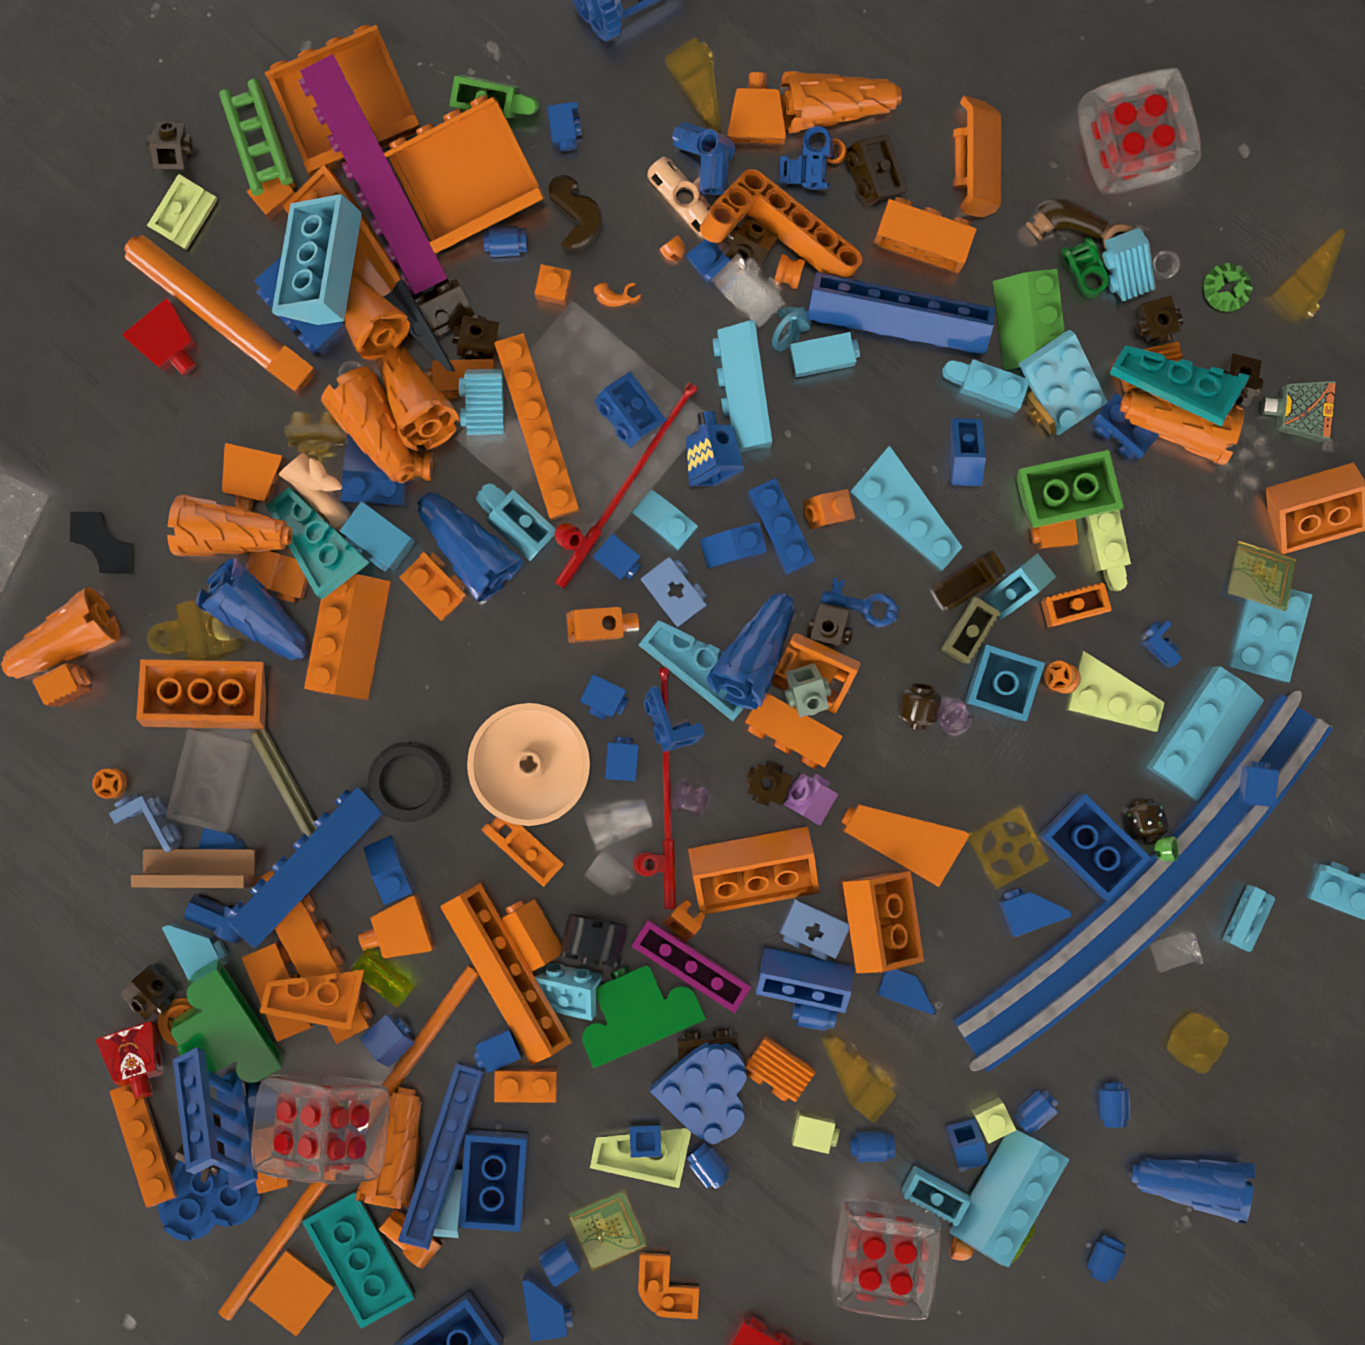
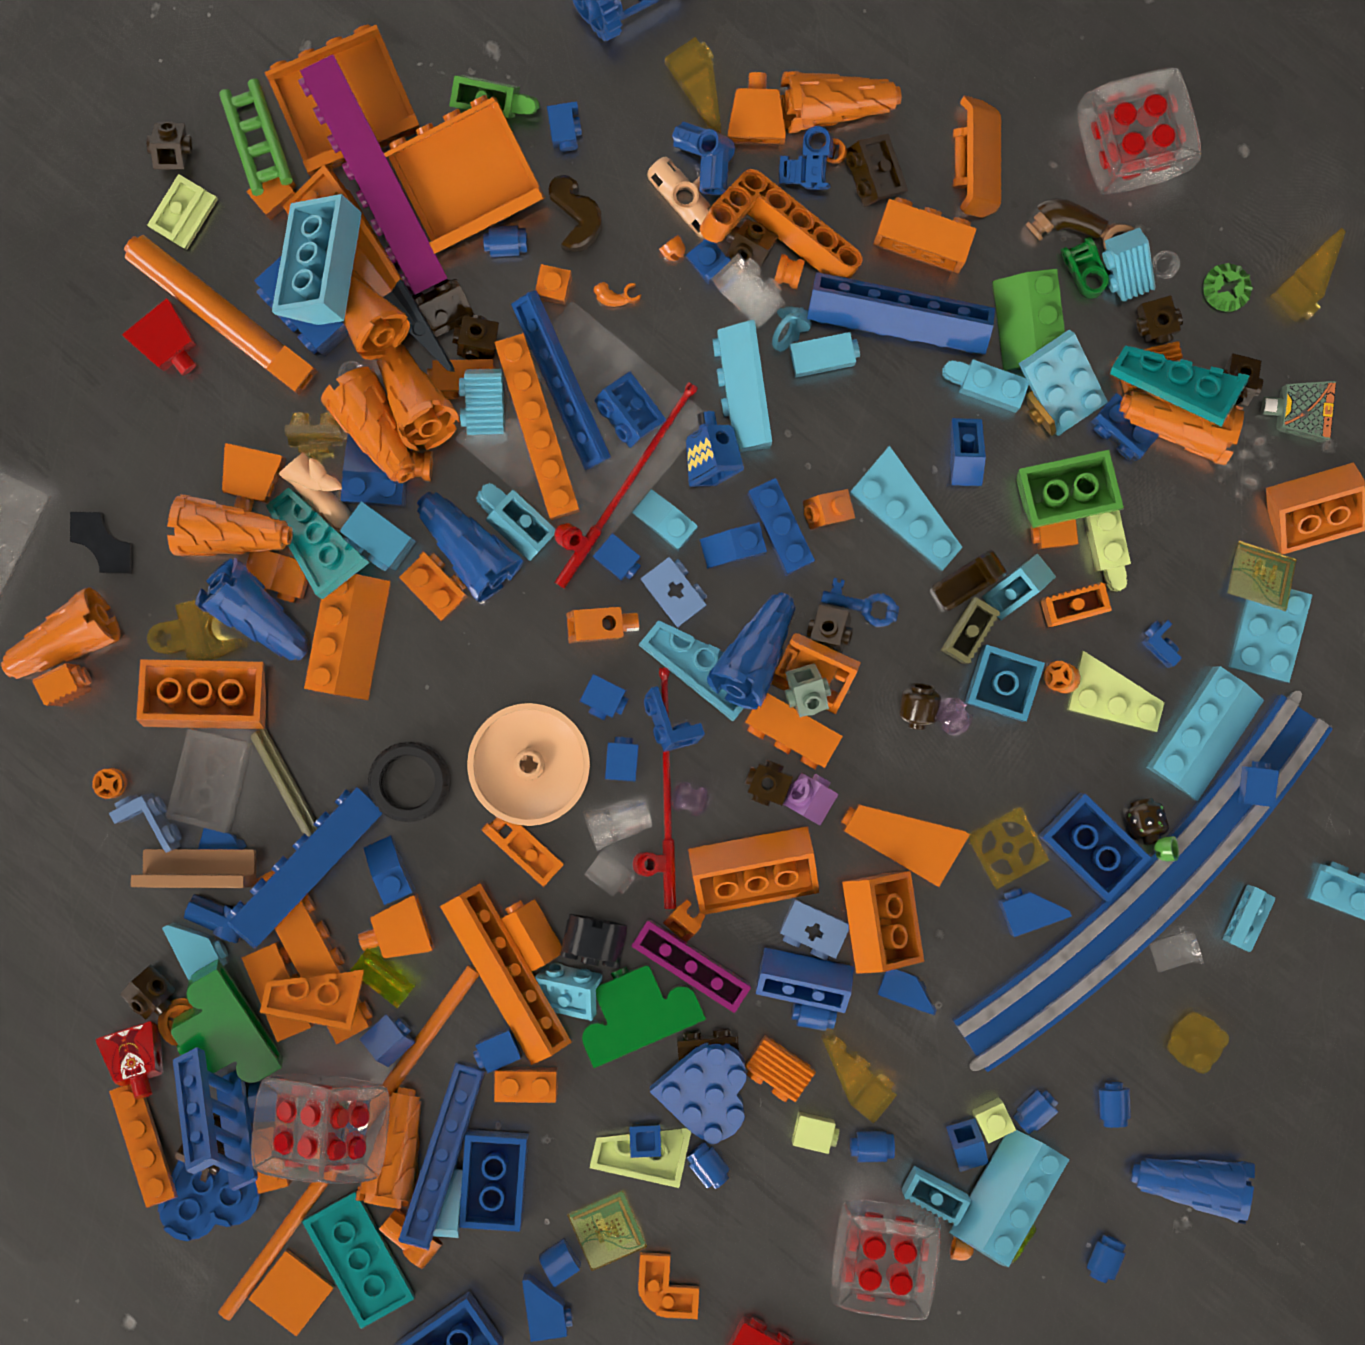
none -> blue tile [511,290,611,471]

